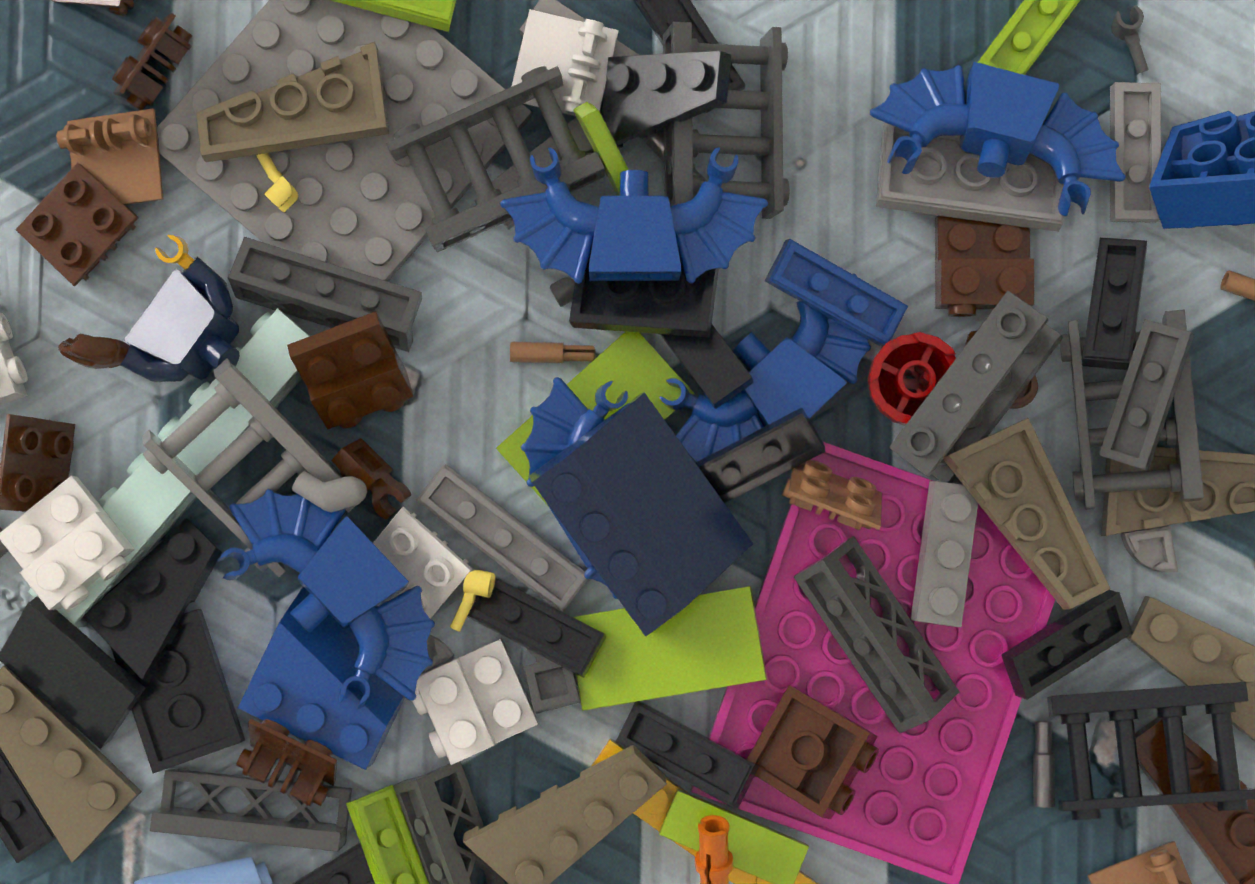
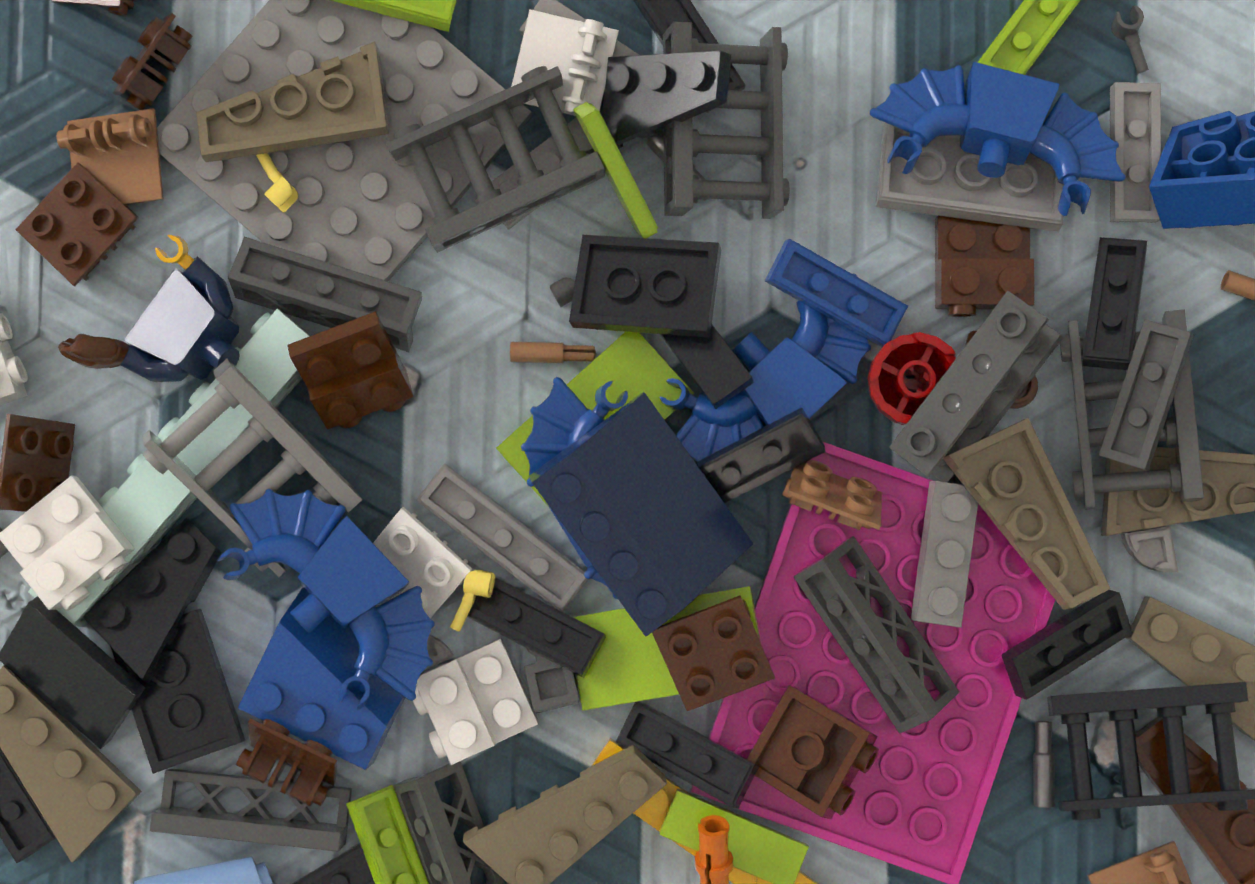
light grey arm [292,471,367,512] -> none
reddish brown plate [331,438,411,519] -> none
blue torso [500,147,768,284] -> none
none -> reddish brown hinge [652,595,775,711]

